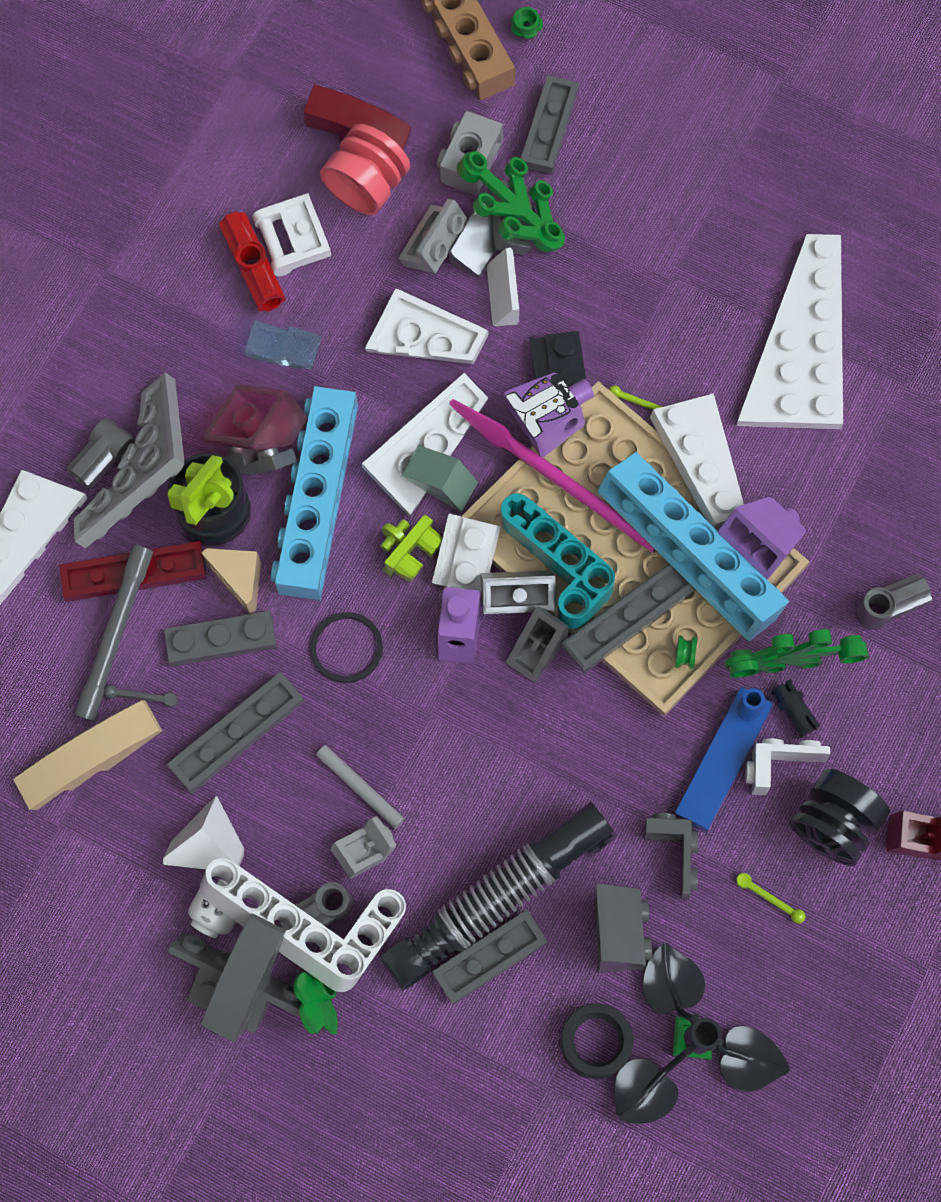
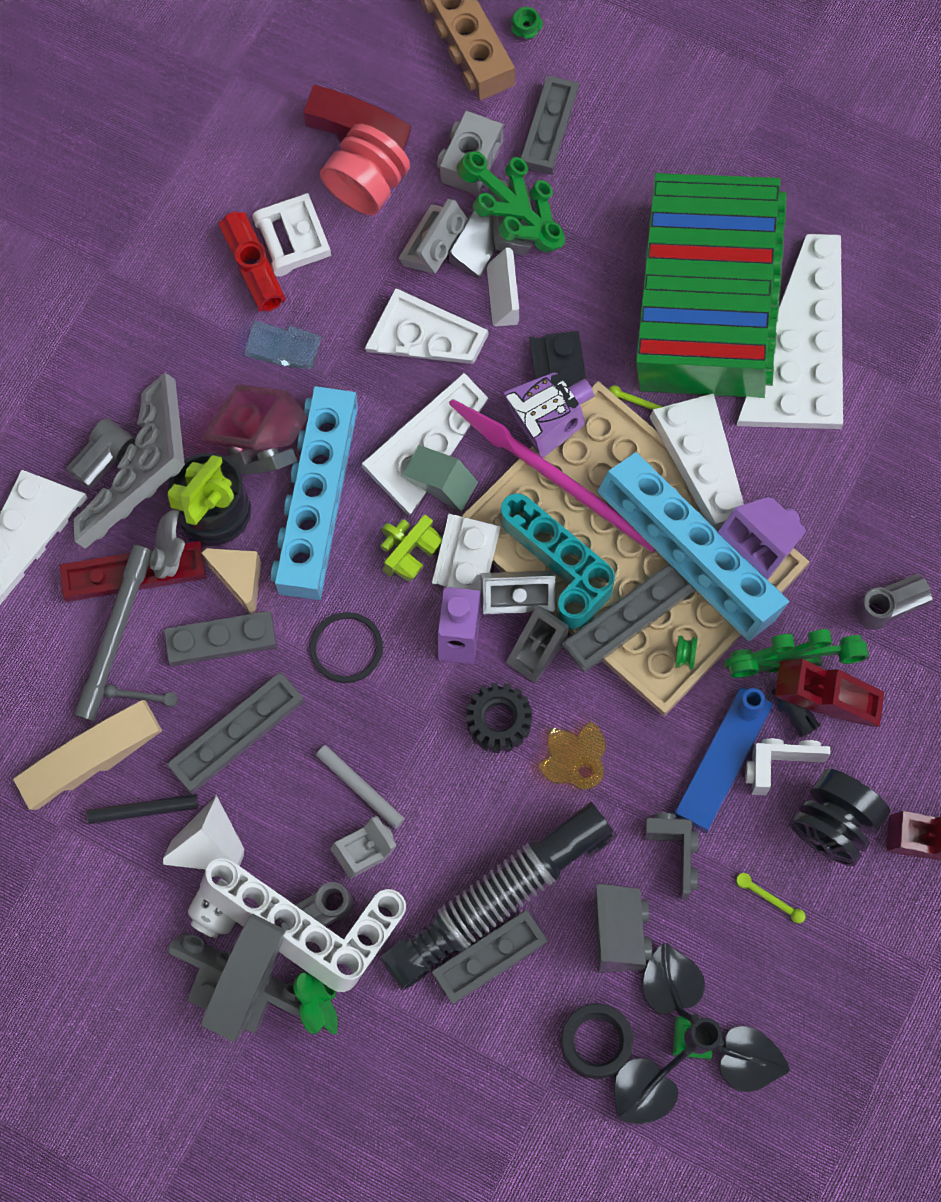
none -> black bar [87,794,199,824]
none -> light grey plate [150,510,185,579]
none -> black tyre [466,682,532,753]
none -> clear yellow plate [538,722,606,790]
none -> brick [636,173,787,398]
none -> dark red slope [775,659,884,727]

